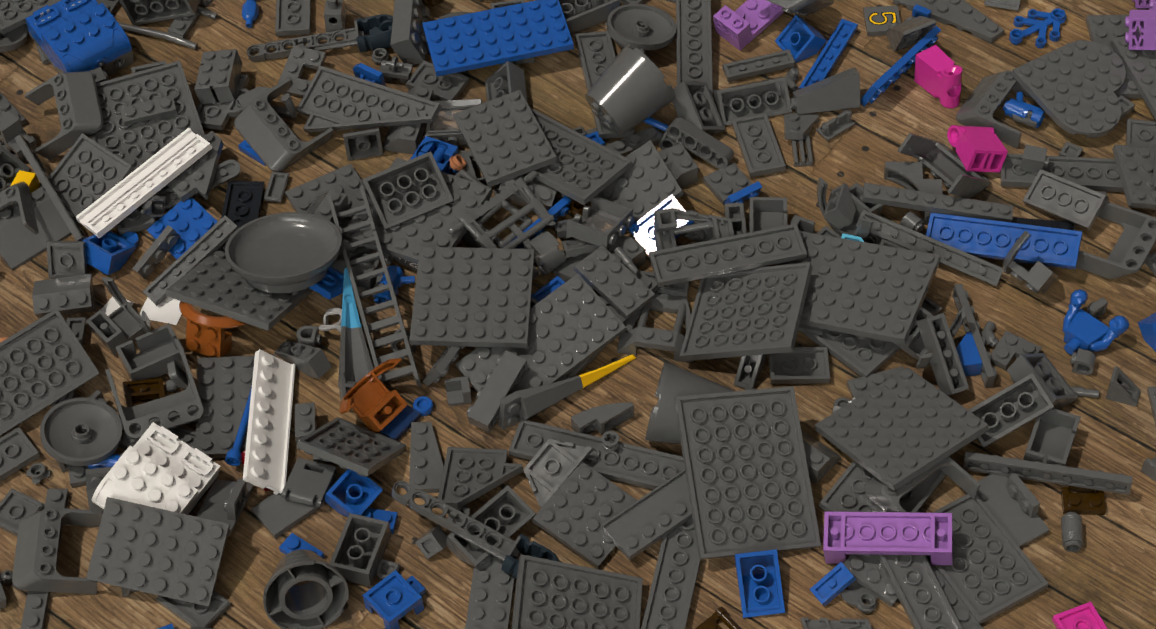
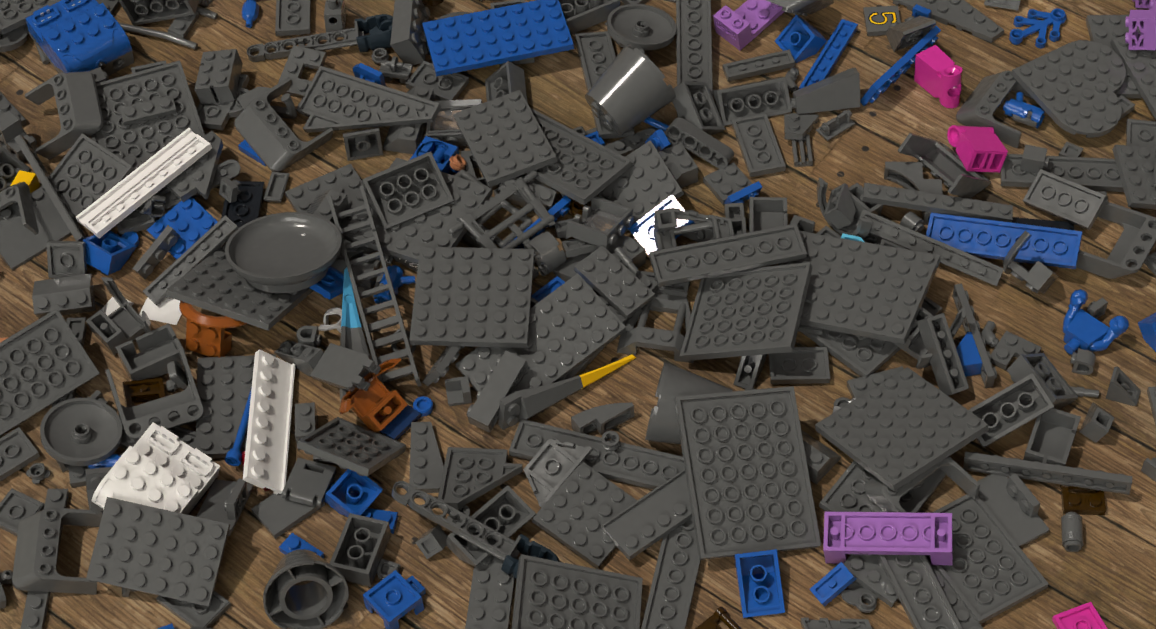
none -> dark grey tile [219,177,242,203]
none -> dark grey tile [310,343,381,392]
none -> blue plate [645,128,670,152]
none -> dark grey slope [1079,402,1114,443]

